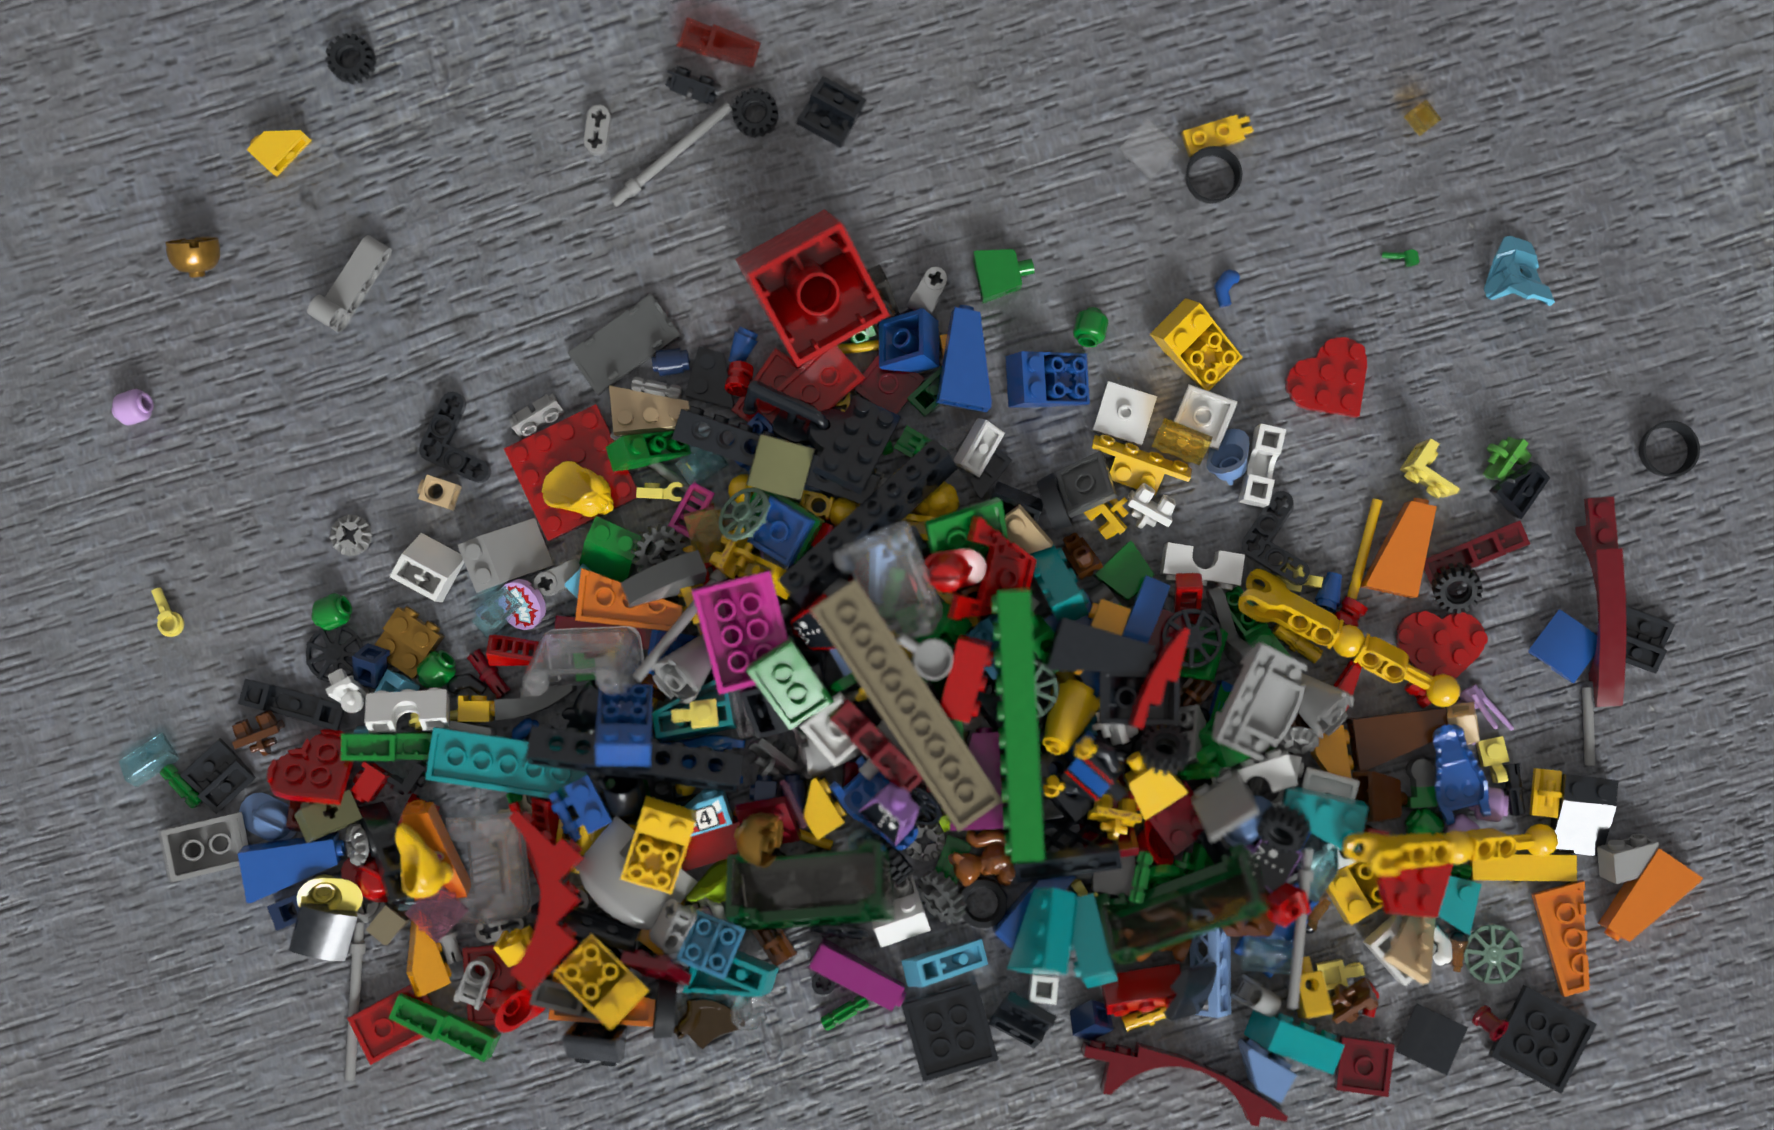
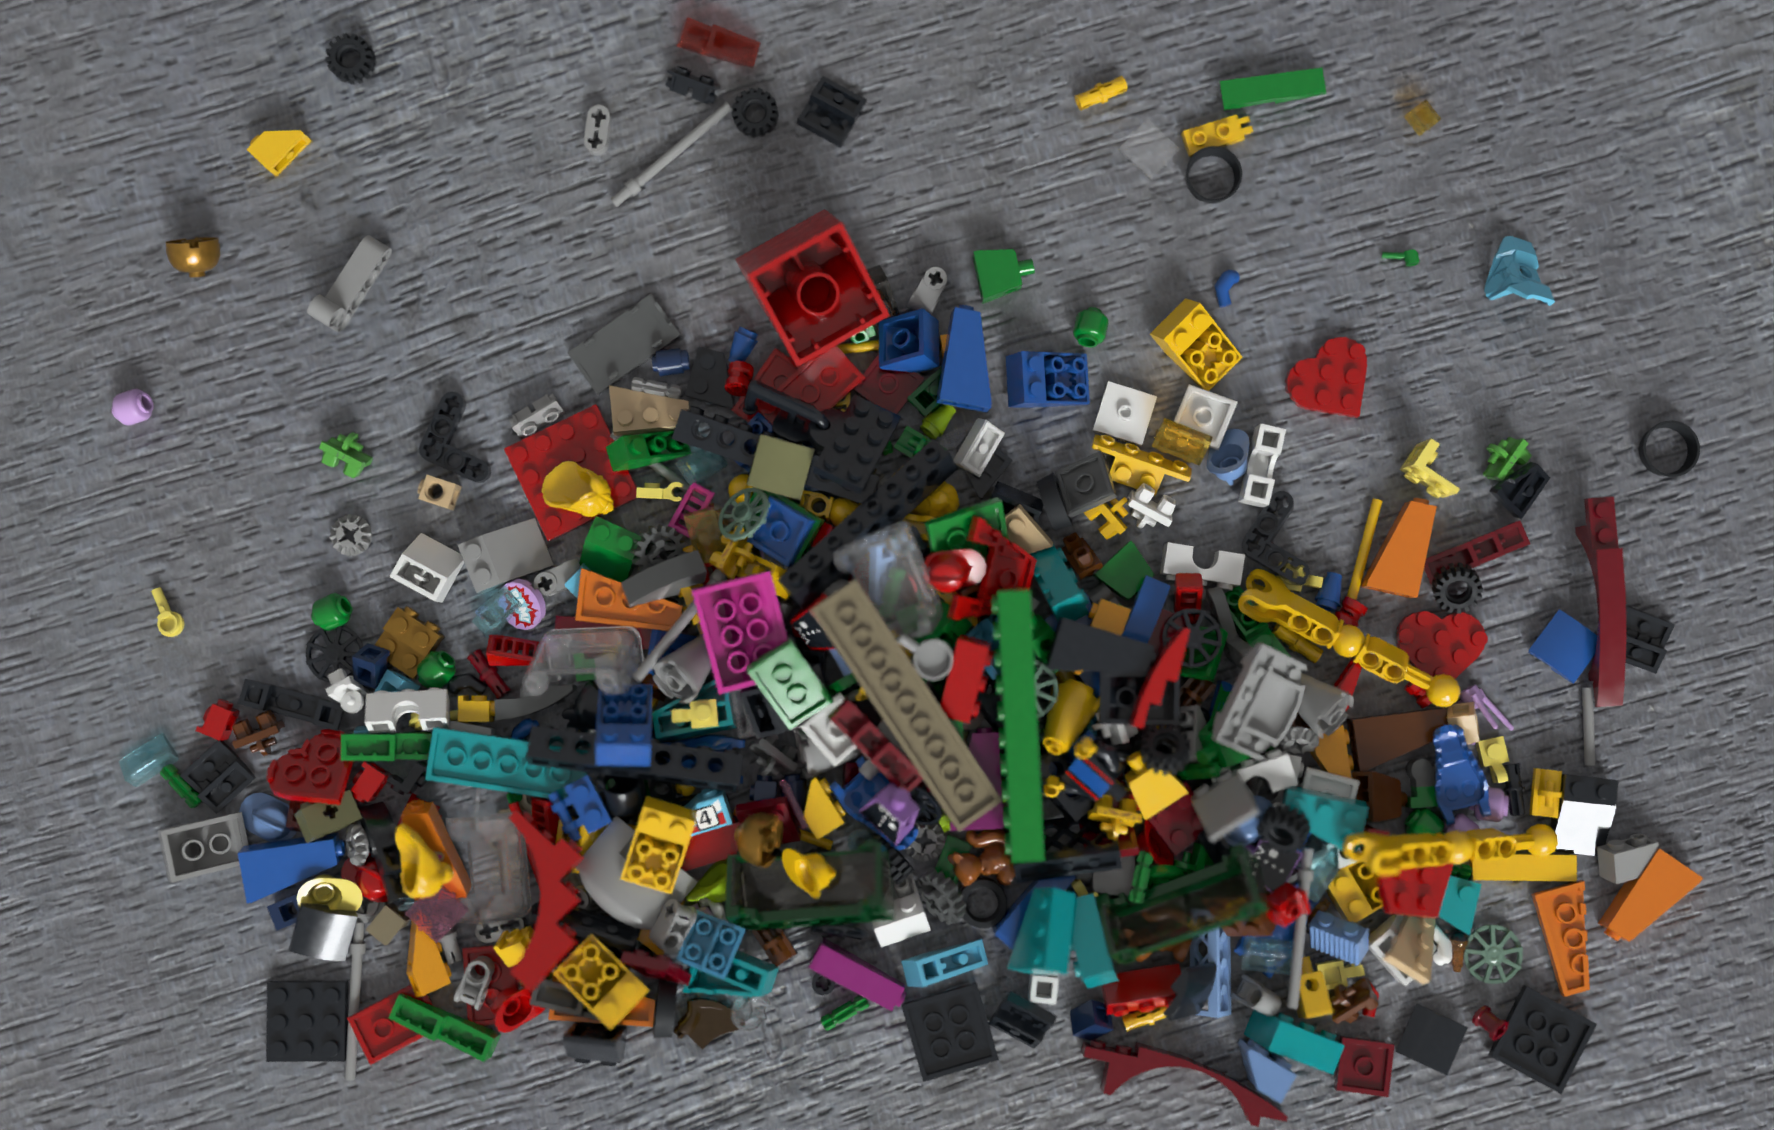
none -> red brick [195,699,240,741]
none -> black plate [266,981,348,1062]
none -> bright green hips [319,432,373,478]
none -> yellow piece [782,848,836,898]
none -> lime cone [920,404,956,440]
none -> yellow pin [1075,76,1128,111]
none -> green slope [1220,67,1326,111]
none -> medium blue brick [1309,910,1369,966]

